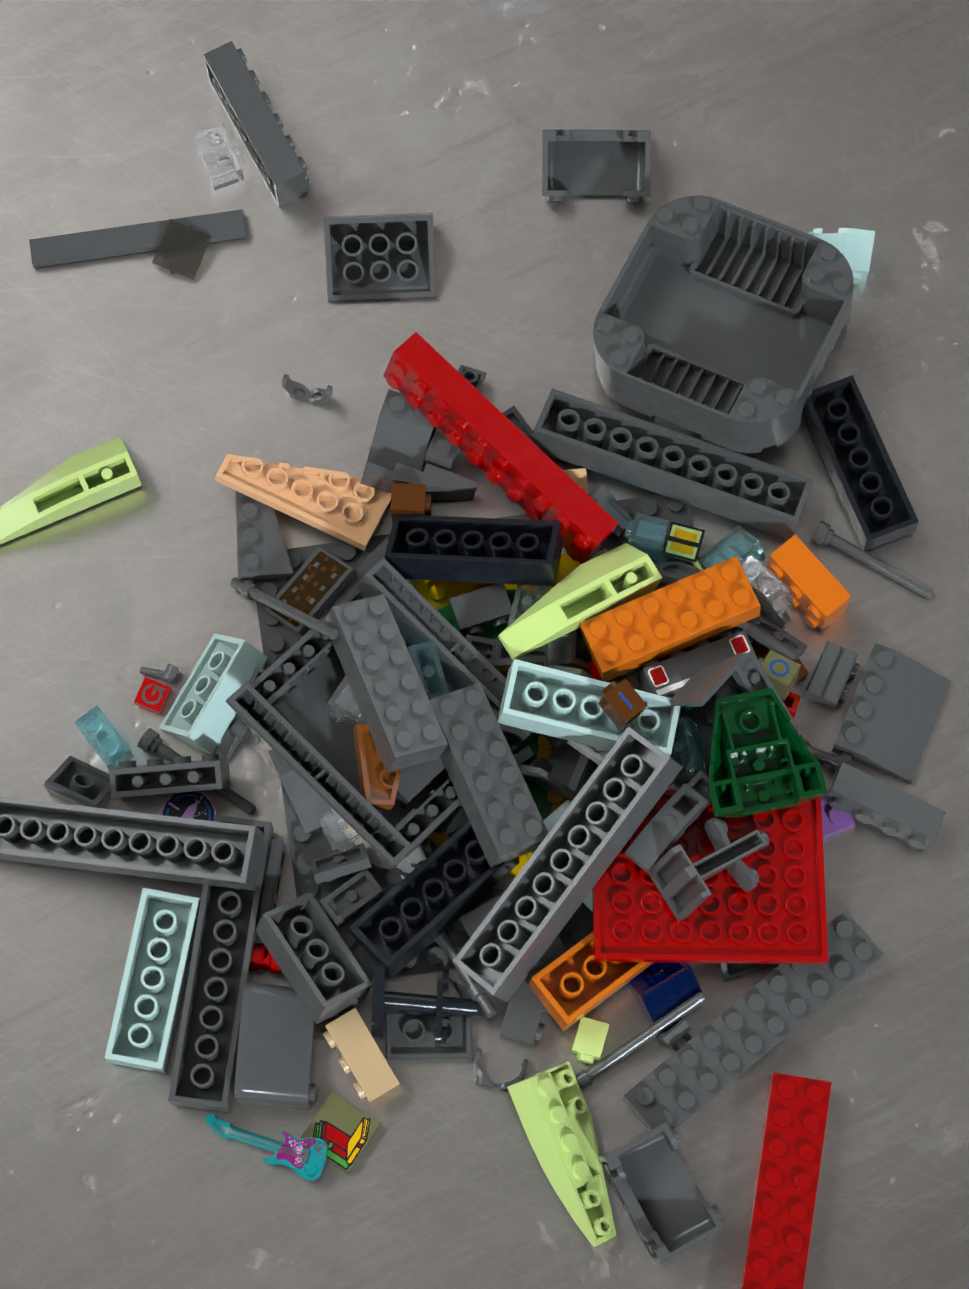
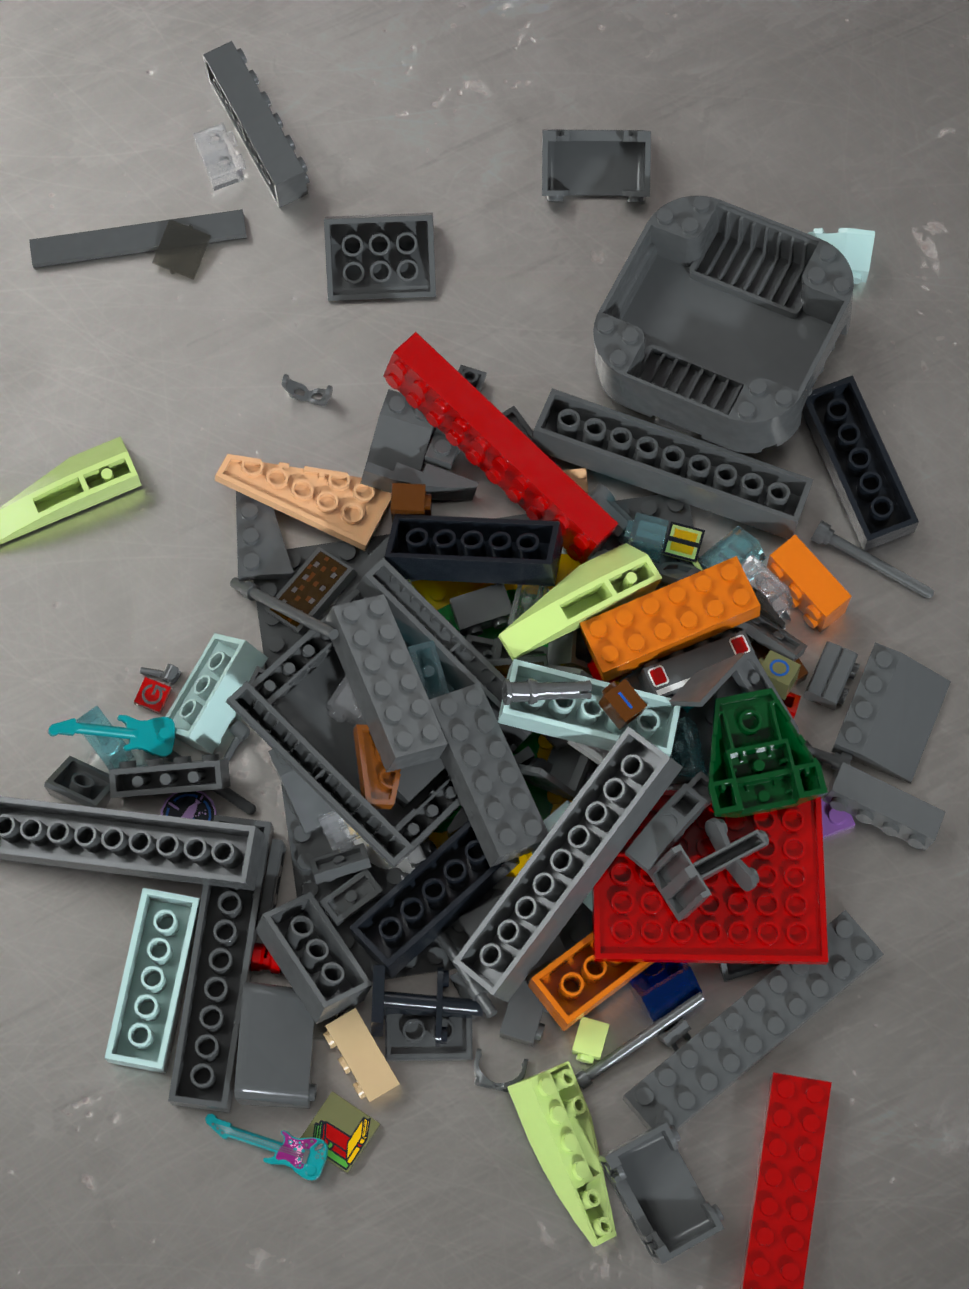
none -> teal piece [48,715,175,758]
none -> dark grey pin [502,678,592,705]

